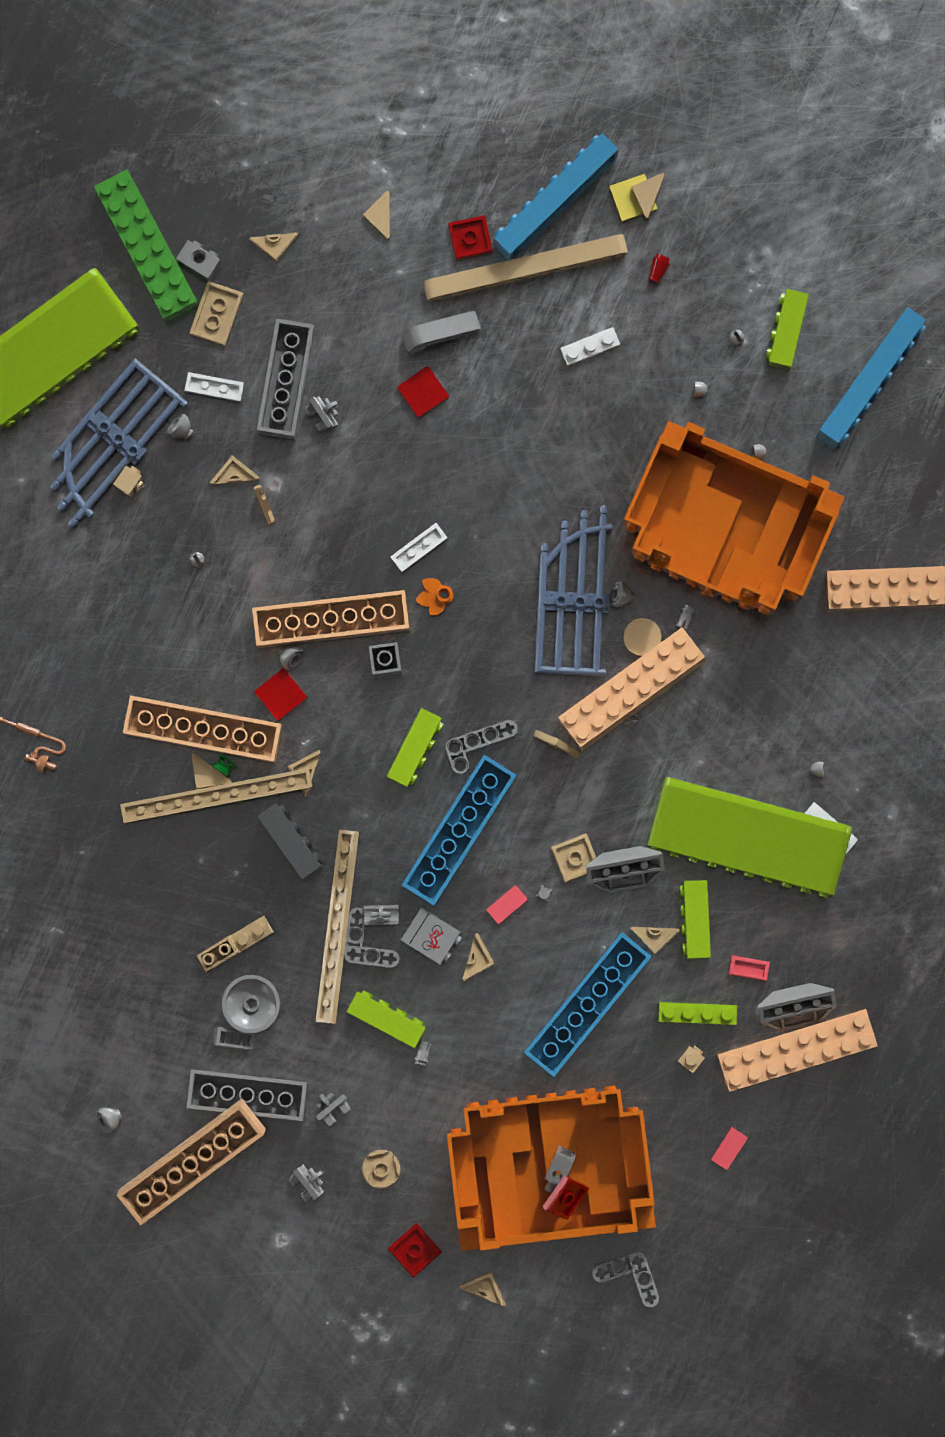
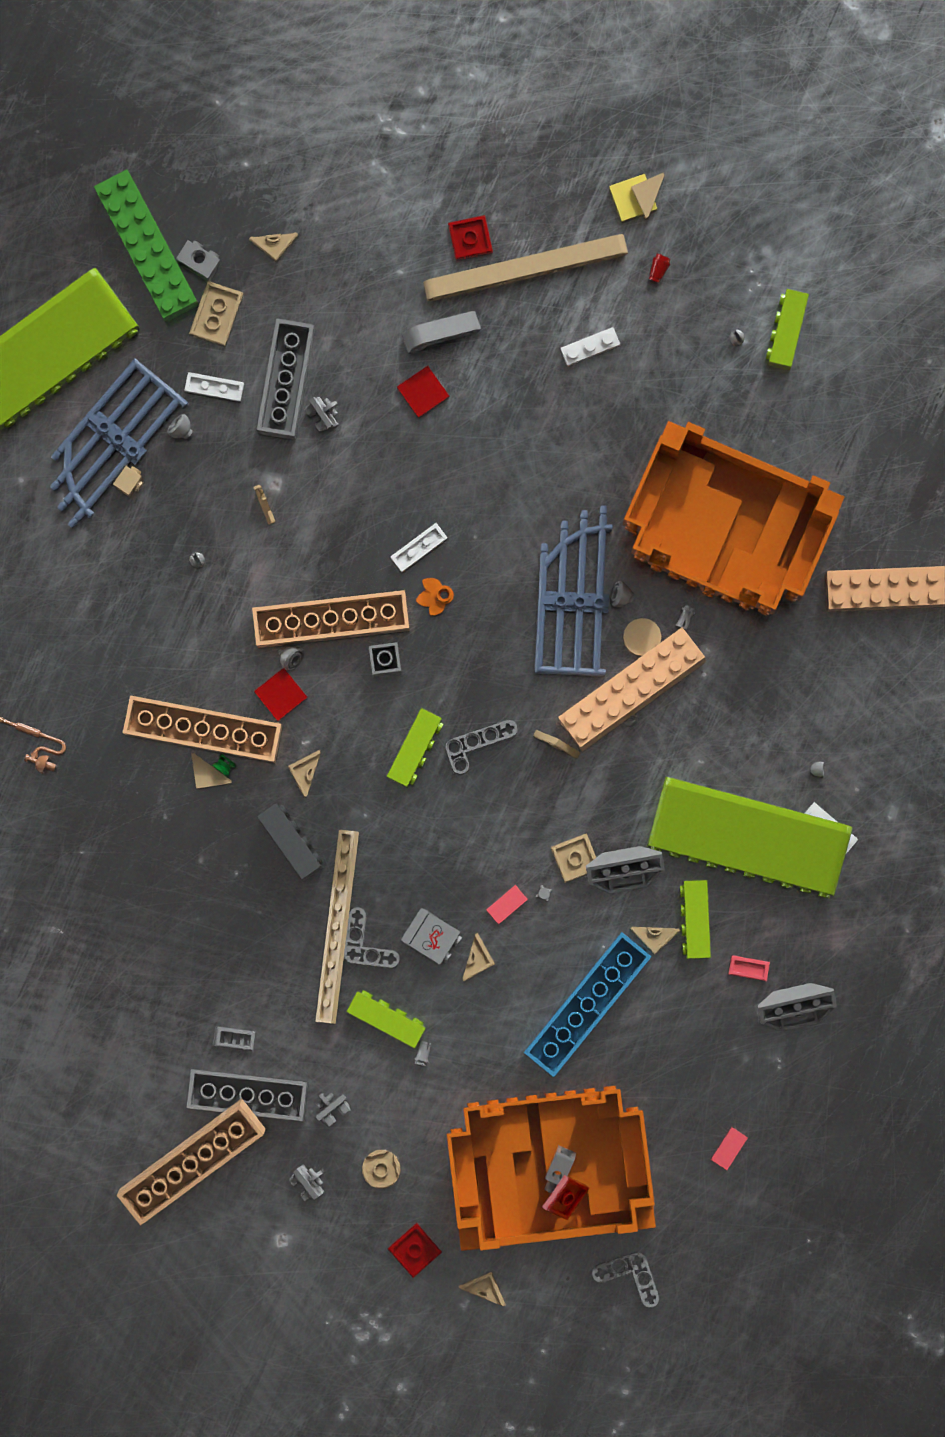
light grey brick [96,1108,122,1134] -> none
tan plate [120,768,313,823] -> none
tan slope [196,916,274,972] -> none
tan tile [210,456,260,485] -> none
light grey dish [222,975,280,1033] -> none
tan tile [363,190,390,240] -> none
light grey hips [364,905,399,925] -> none
dark azure brick [402,755,517,907] -> none
dark azure brick [494,133,618,260] -> none
lime brick [658,1002,737,1025] -> none
tan brick [677,1045,705,1073] -> none
light grey hinge [694,382,707,397] -> none
light nougat brick [717,1009,878,1092] -> none
light grey hinge [752,444,767,460] -> none
dark azure brick [816,307,926,450] -> none

